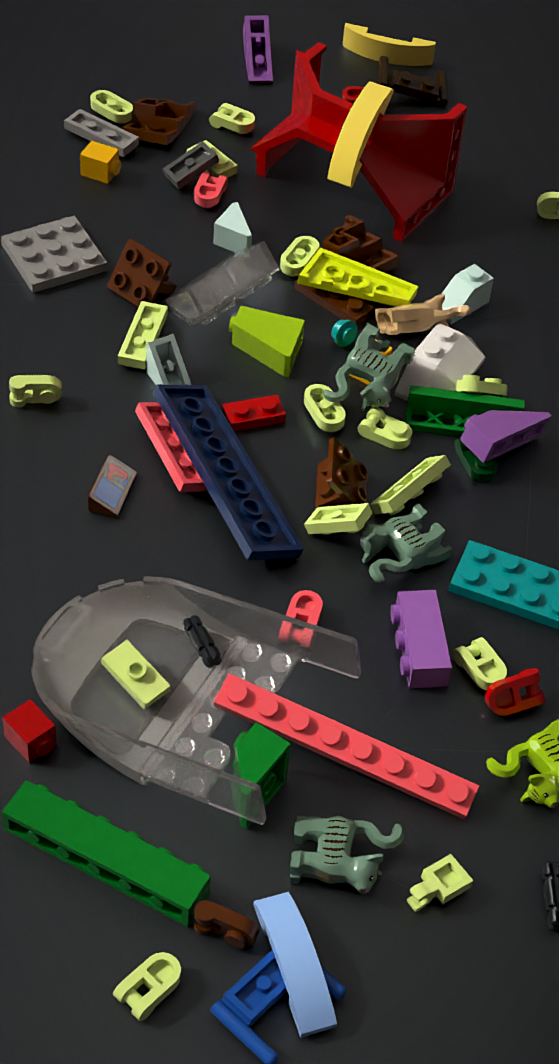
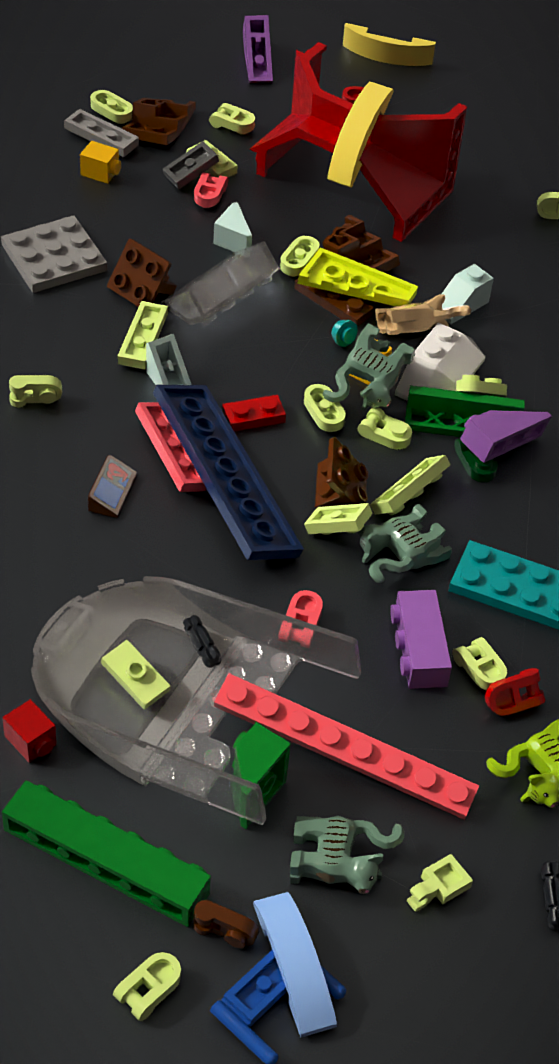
lime slope [228,306,305,377] -> none
dark brown plate [379,56,448,107] -> none

